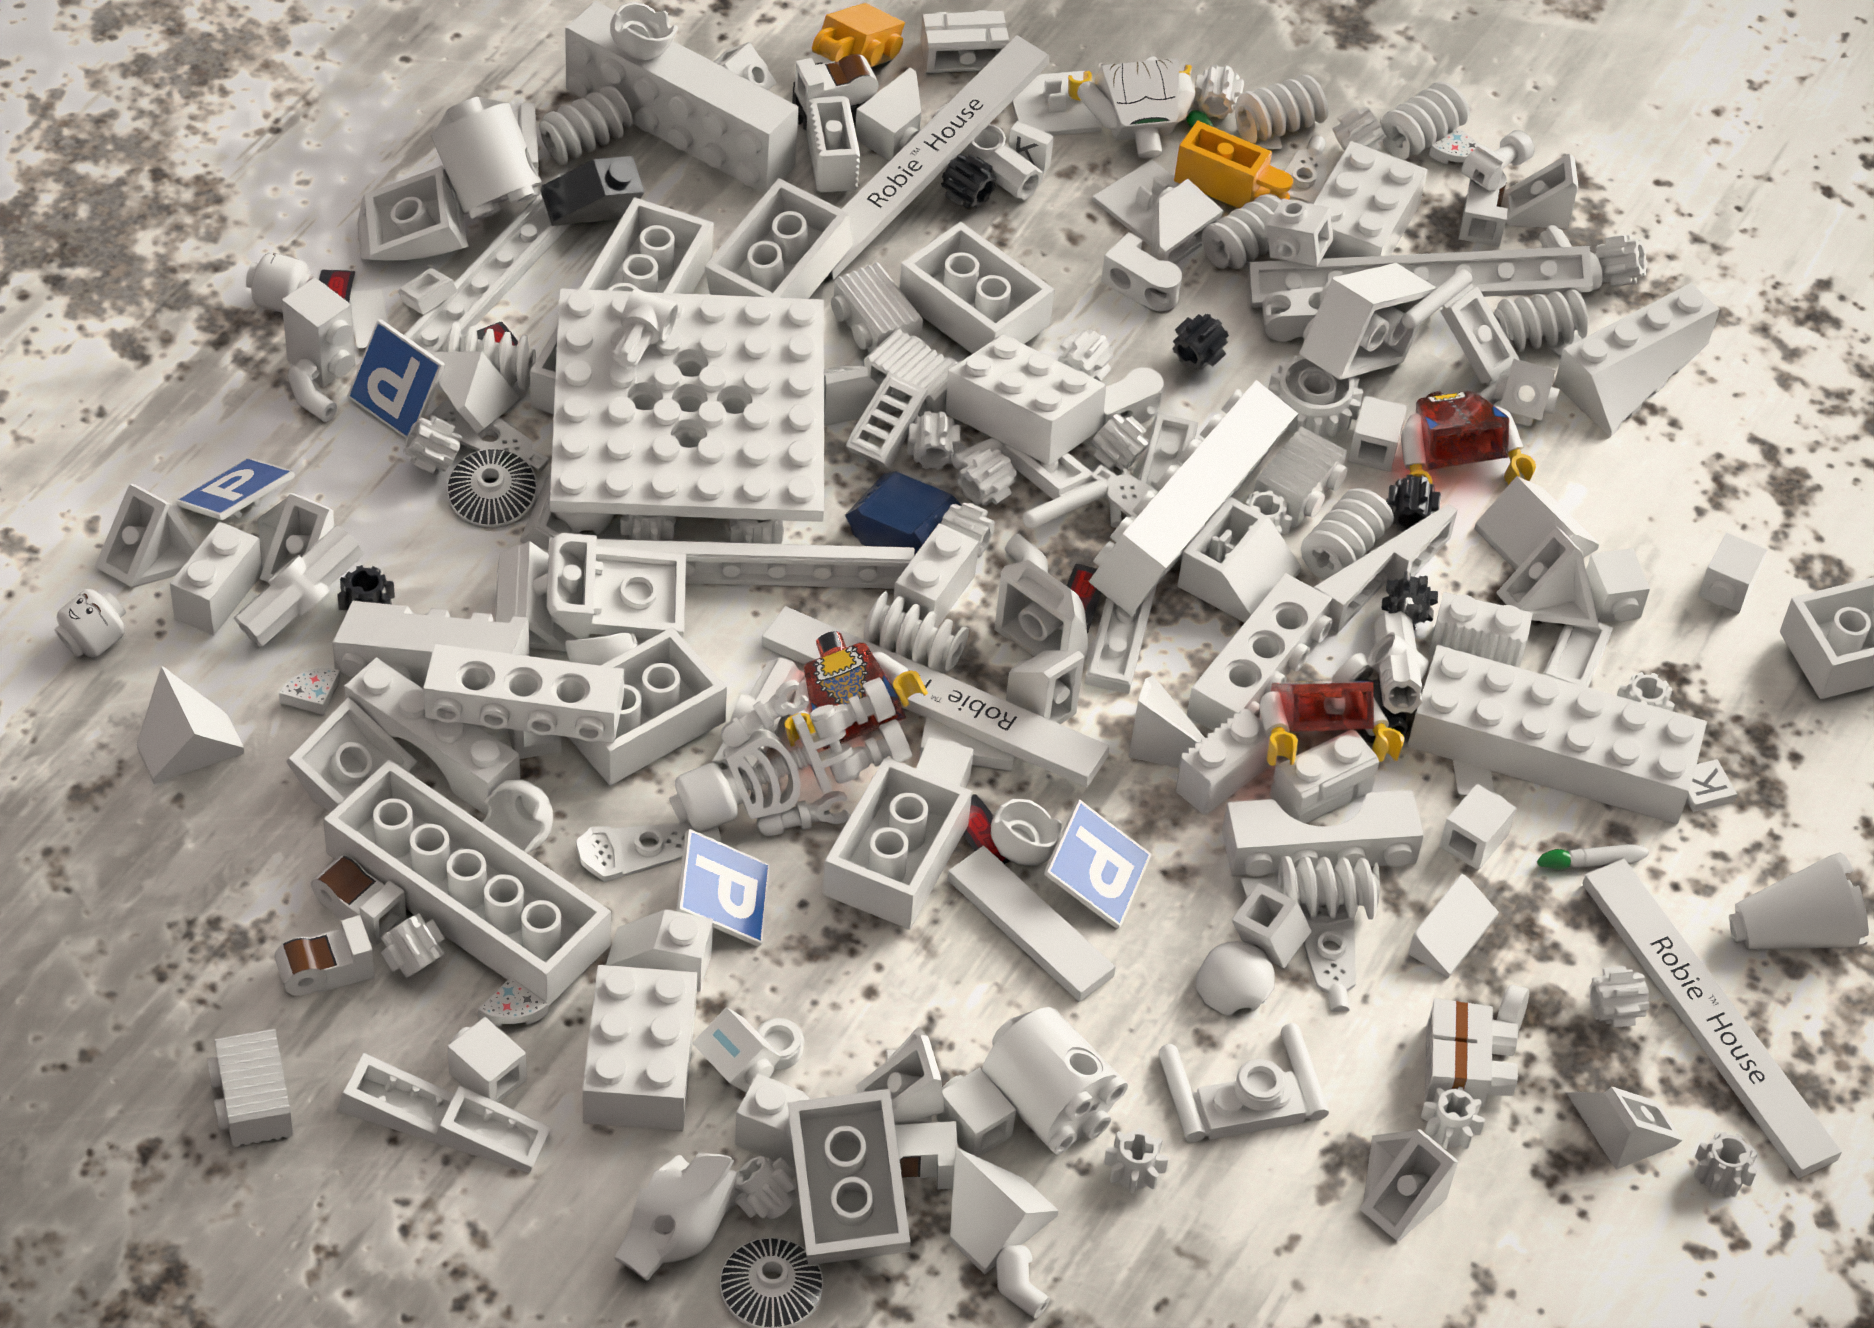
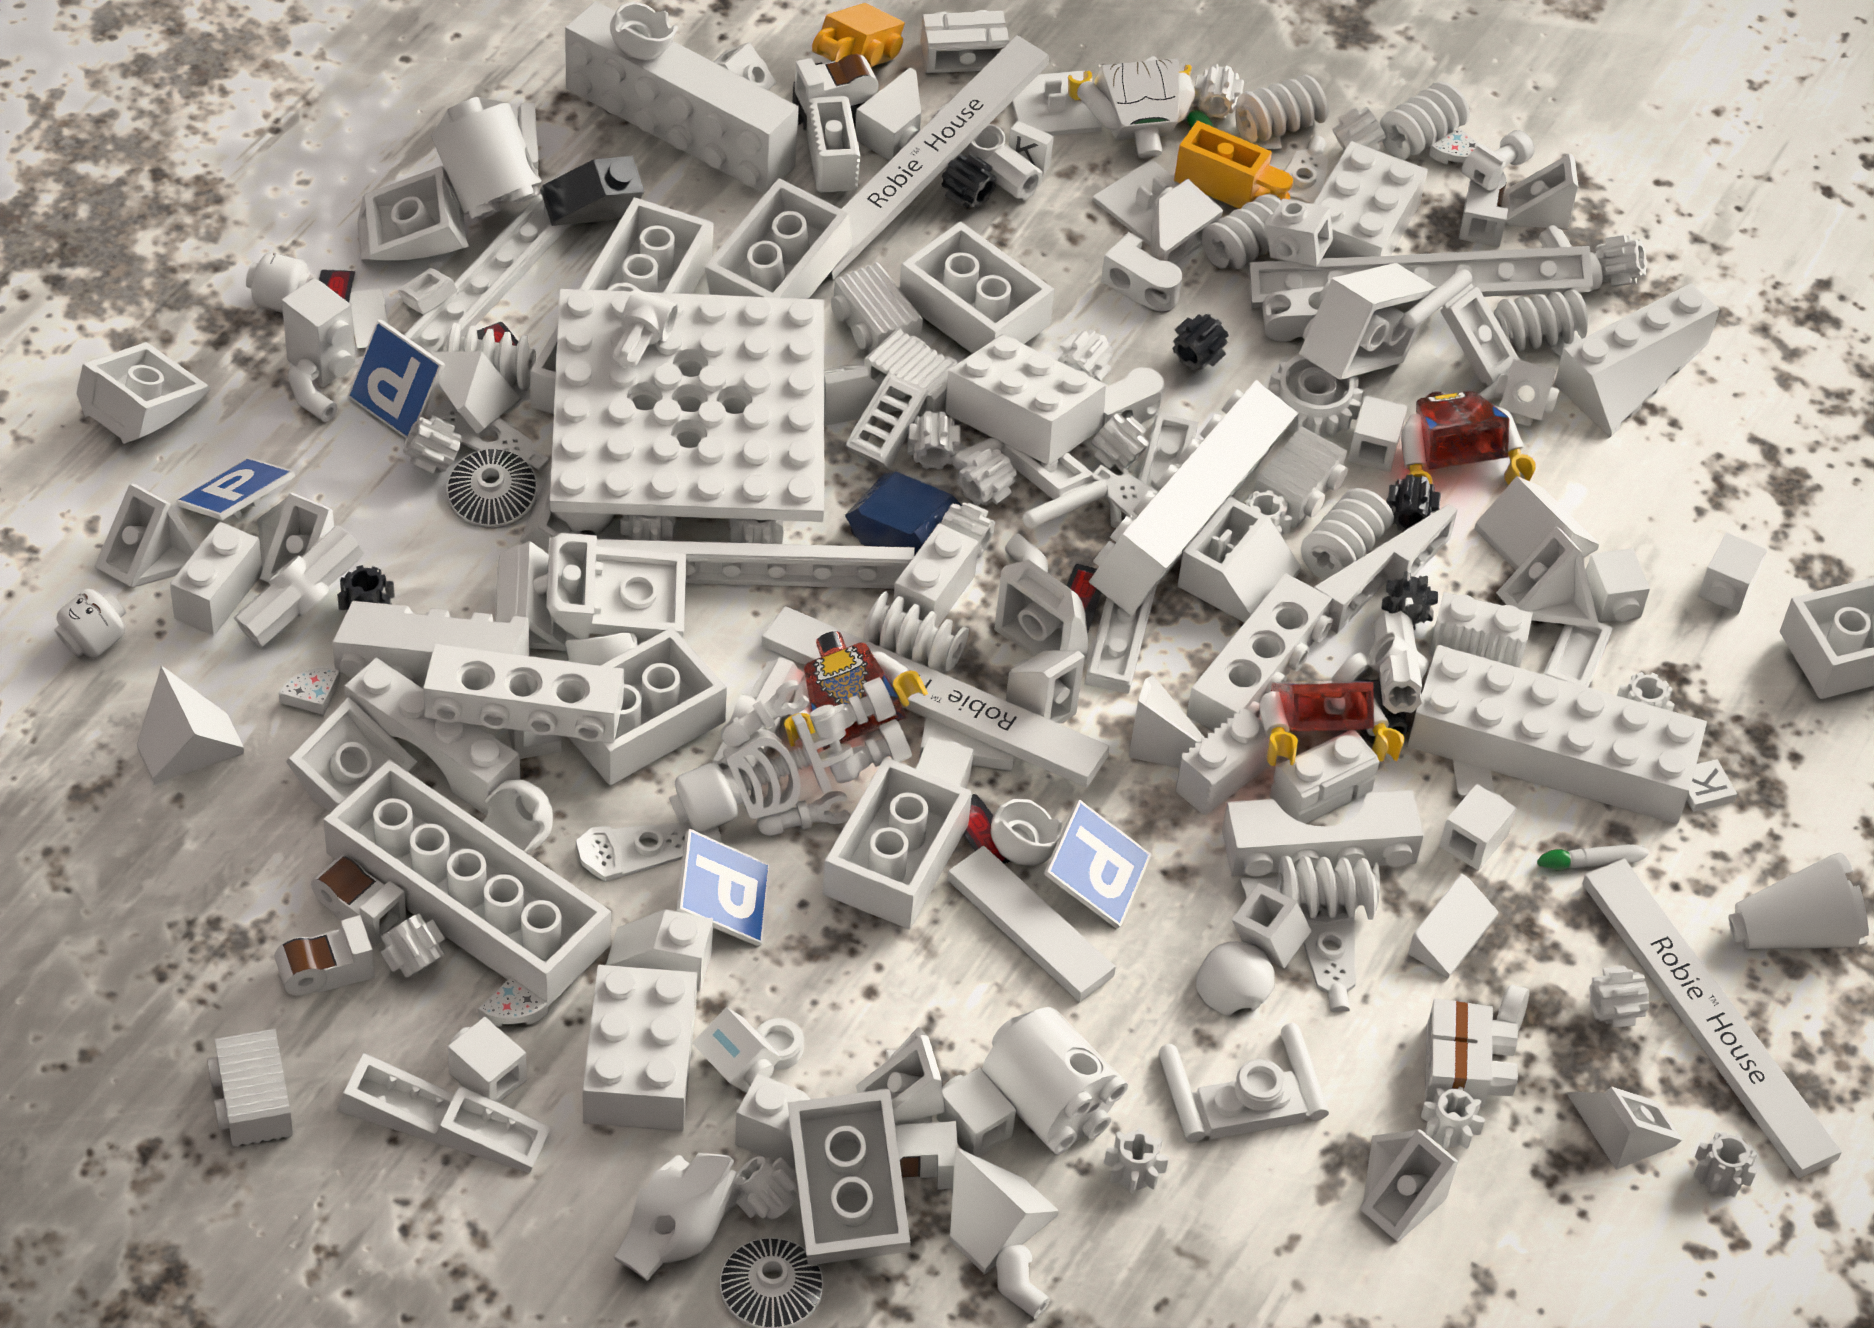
white piece [539,85,633,165] -> none
none -> white slope [76,342,211,444]

